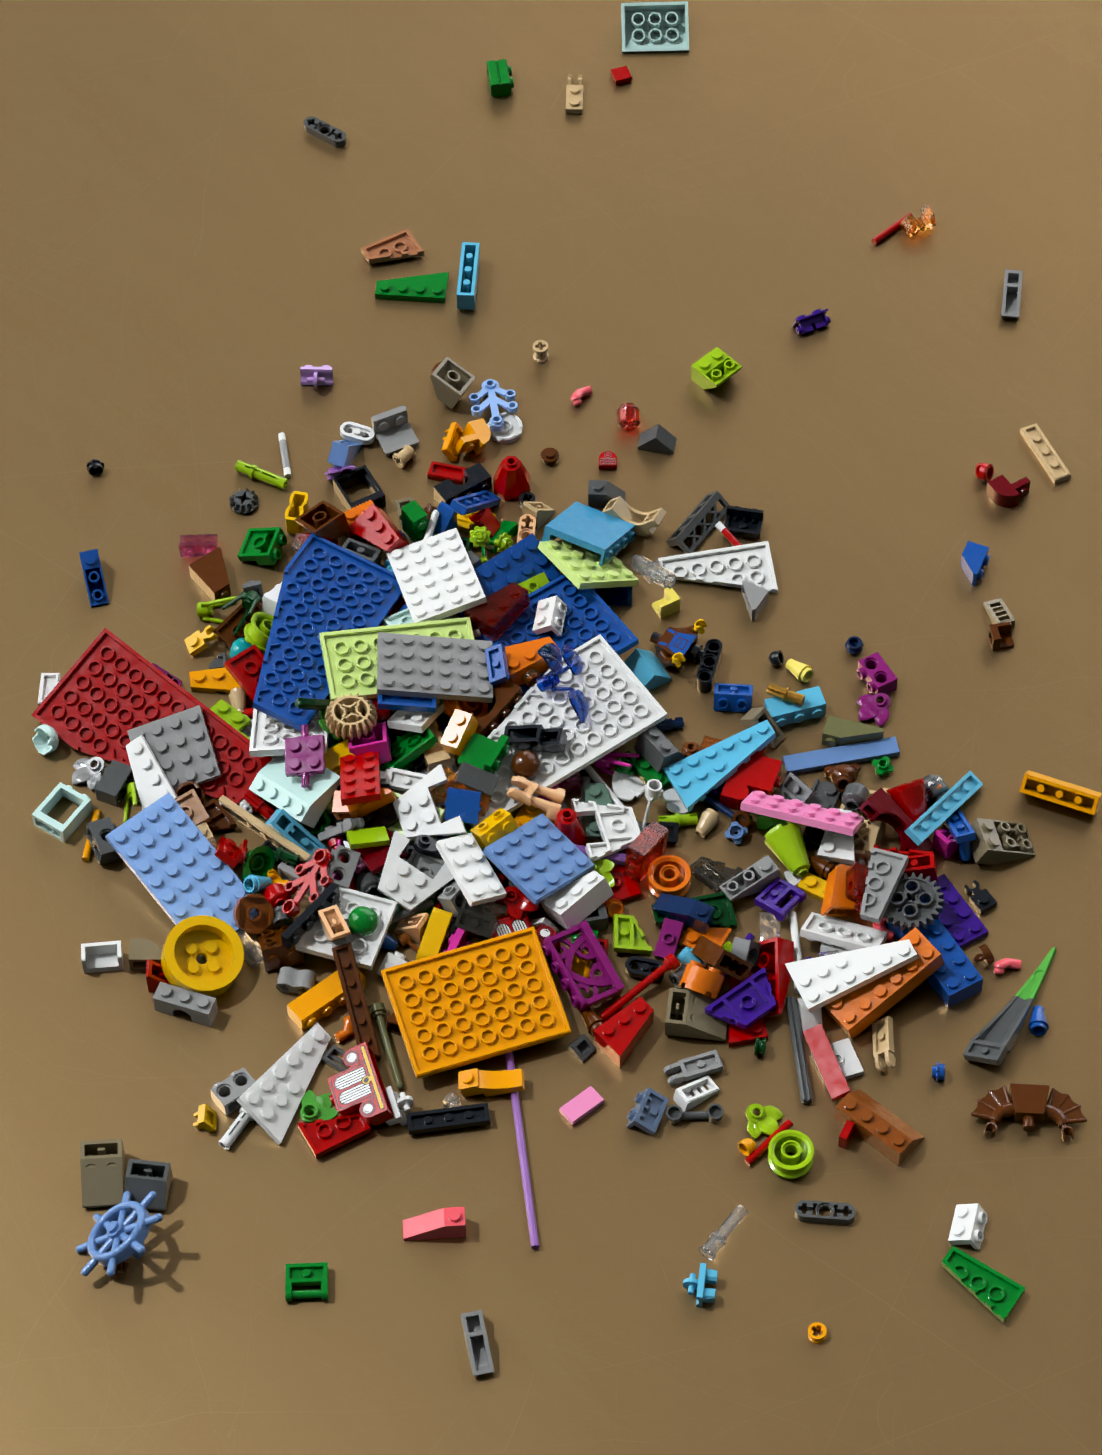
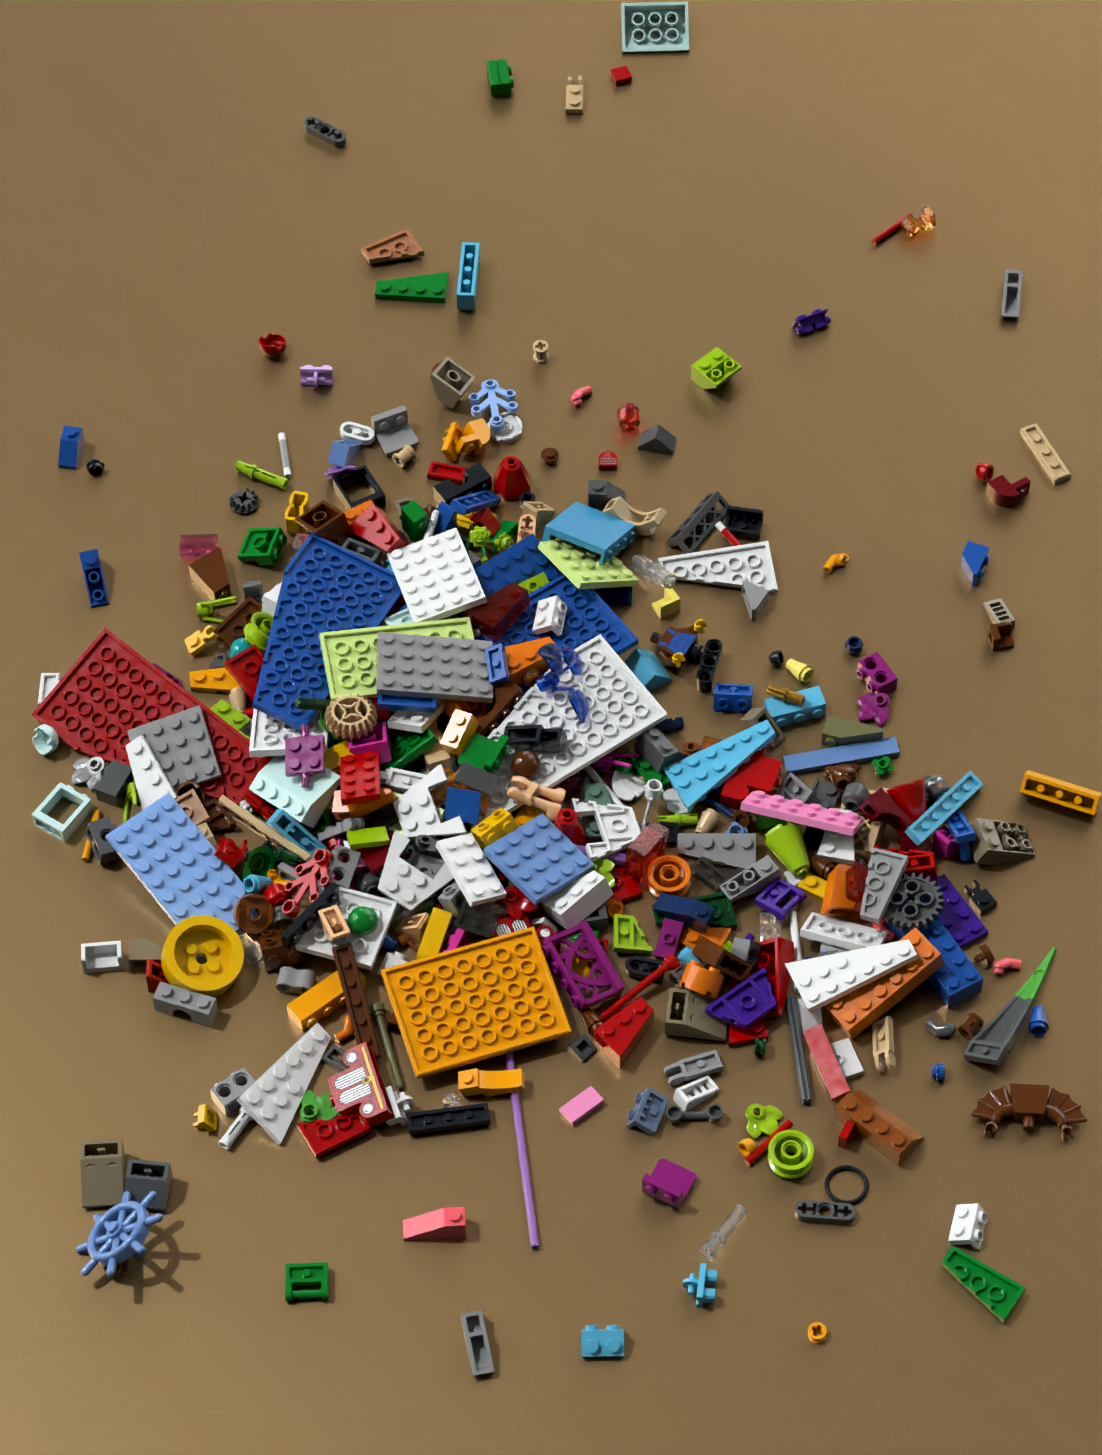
dark green plant [221,590,260,636] -> none
none -> blue slope [58,426,85,469]
none -> red hair [258,333,287,357]
none -> medium azure bracket [581,1325,624,1357]
none -> magenta bracket [642,1158,696,1209]
none -> light grey wing [677,833,757,870]
none -> light orange arm [823,553,849,573]
none -> black tyre [824,1165,869,1204]
none -> dark grey arm [925,1019,956,1038]
none -> reddish brown bush [958,1013,984,1040]

